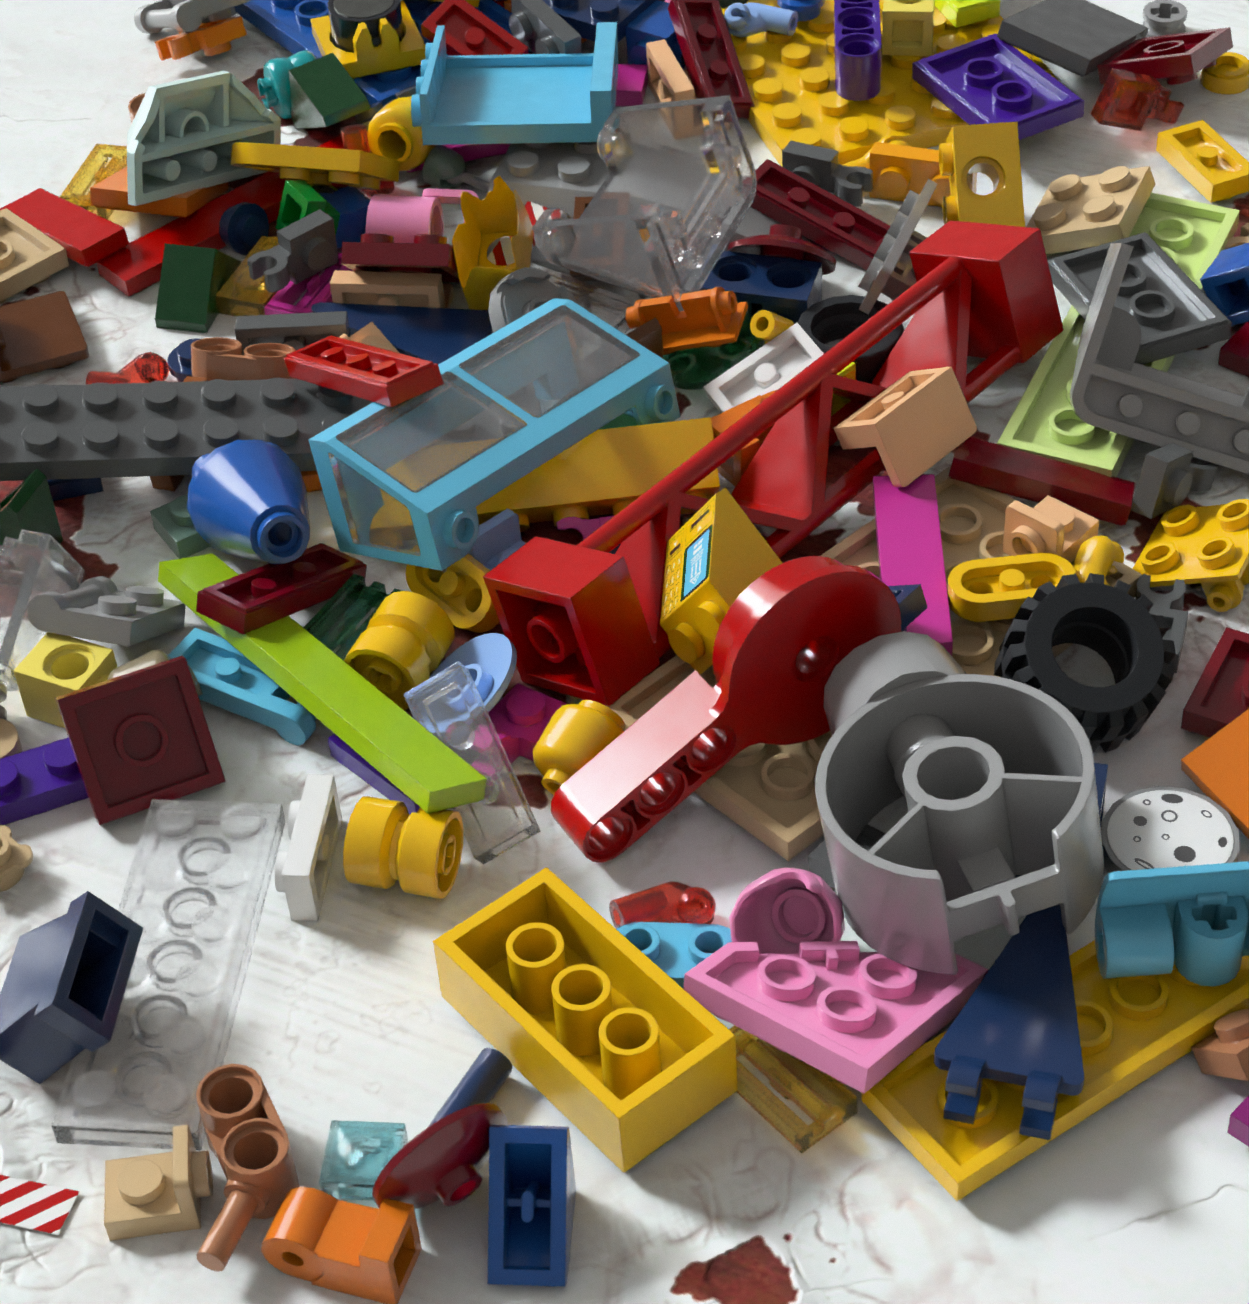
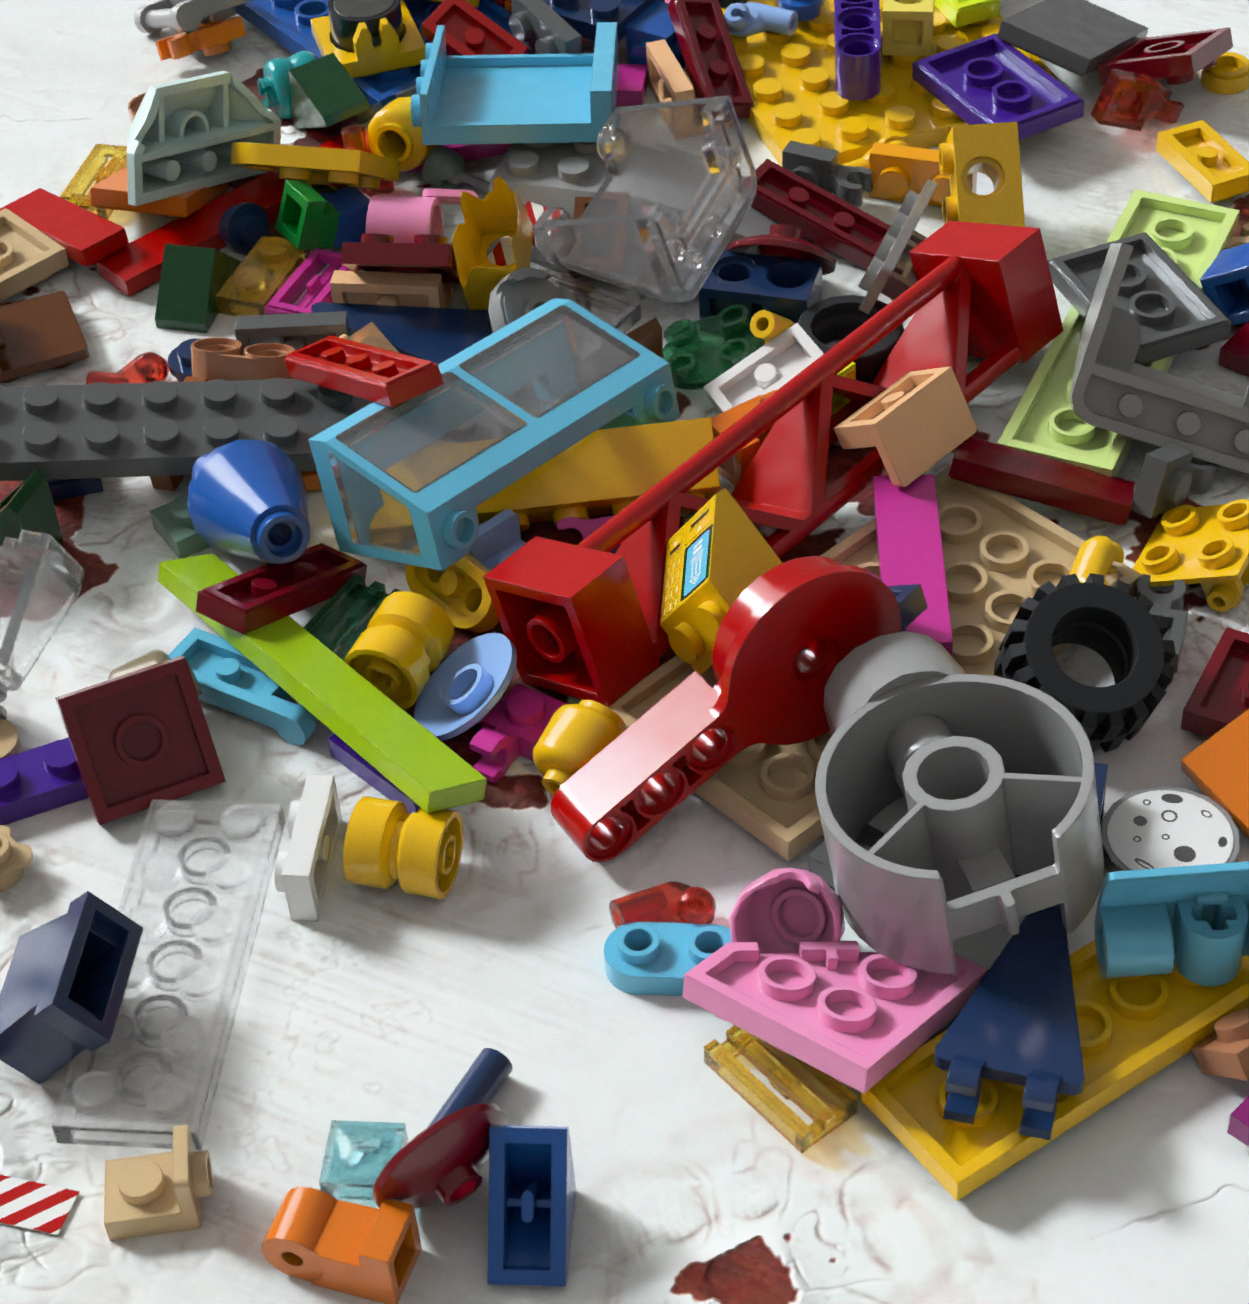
light yellow brick [13,632,117,728] -> none
light grey plate [27,576,186,647] -> none
nougat beam [196,1064,300,1272] -> none
dark grey plate [247,209,339,293] -> none
clear tile [403,661,541,864] -> none
yellow brick [433,867,738,1173] -> none
orange hinge [626,287,748,355] -> none
yellow plate [948,553,1076,622] -> none
light nougat bracket [1003,495,1099,563] -> none
tan plate [1026,166,1156,254] -> none
light grey bush [1142,0,1187,38] -> none

